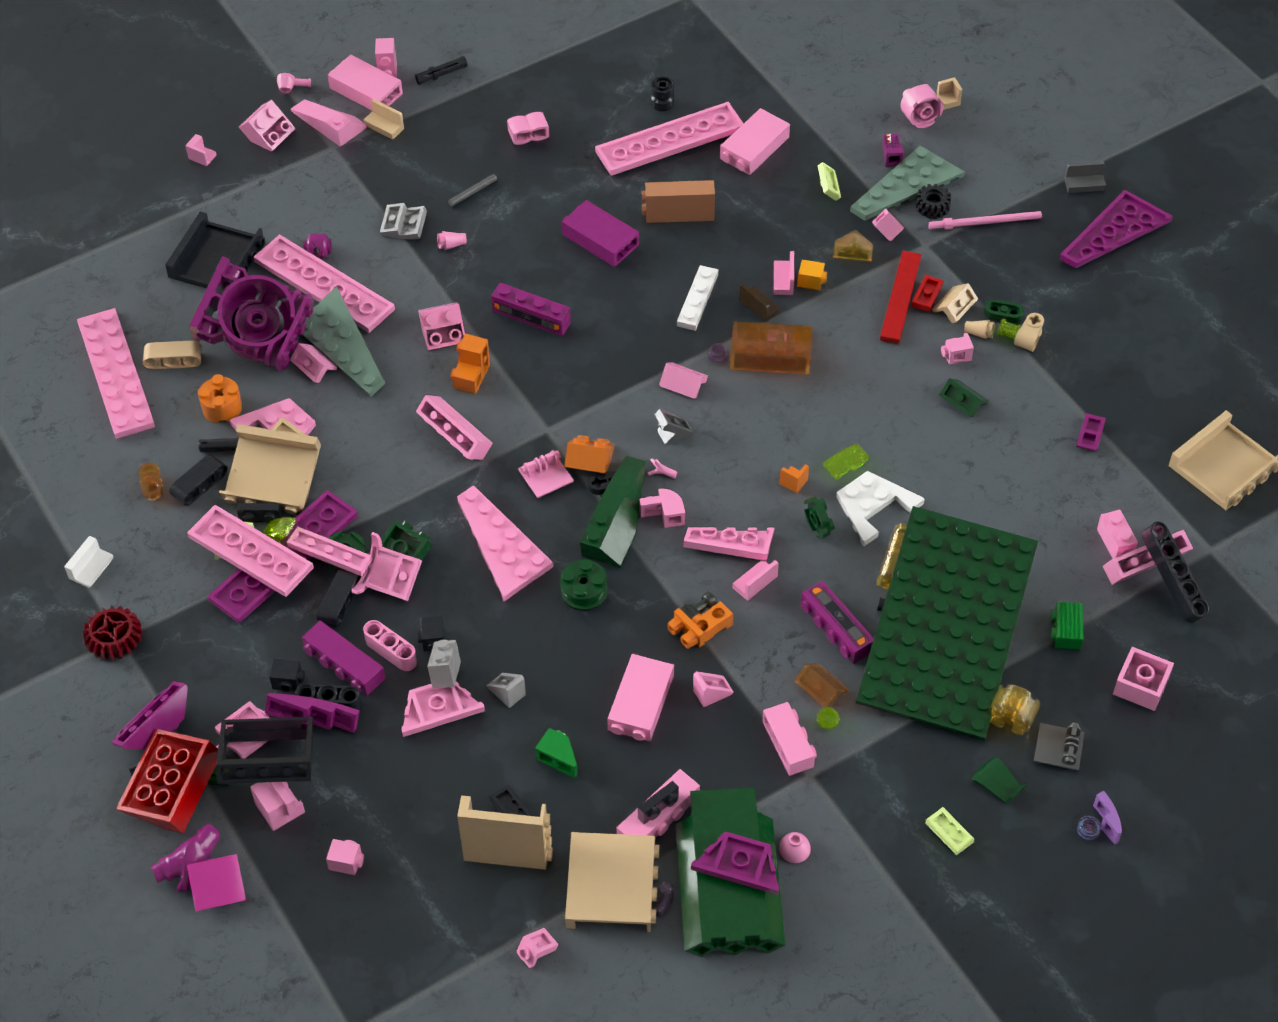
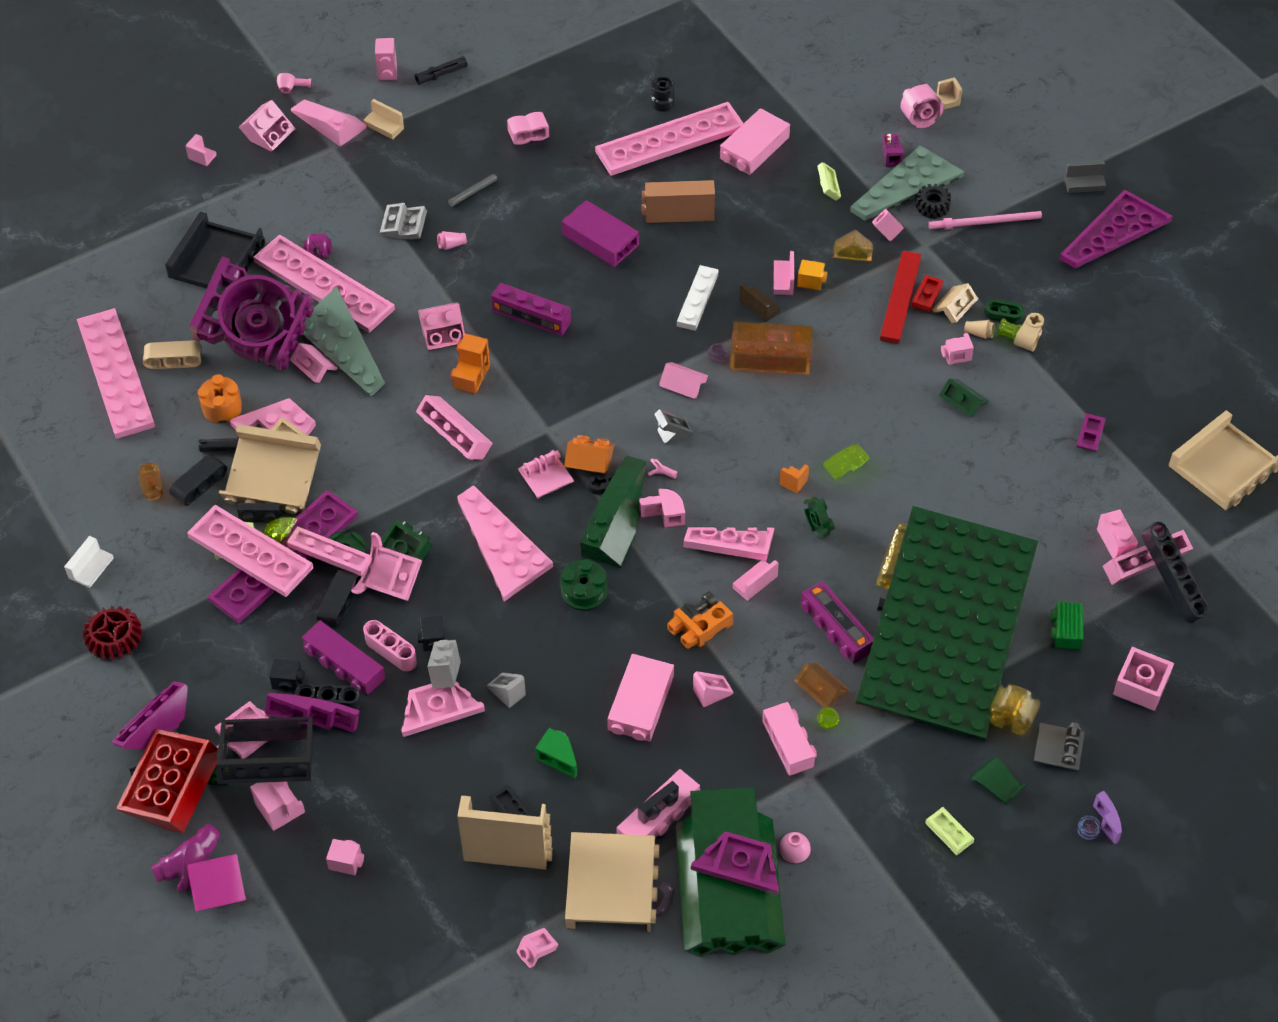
bright pink brick [328,55,403,110] -> none
white wing [836,471,925,546] -> none

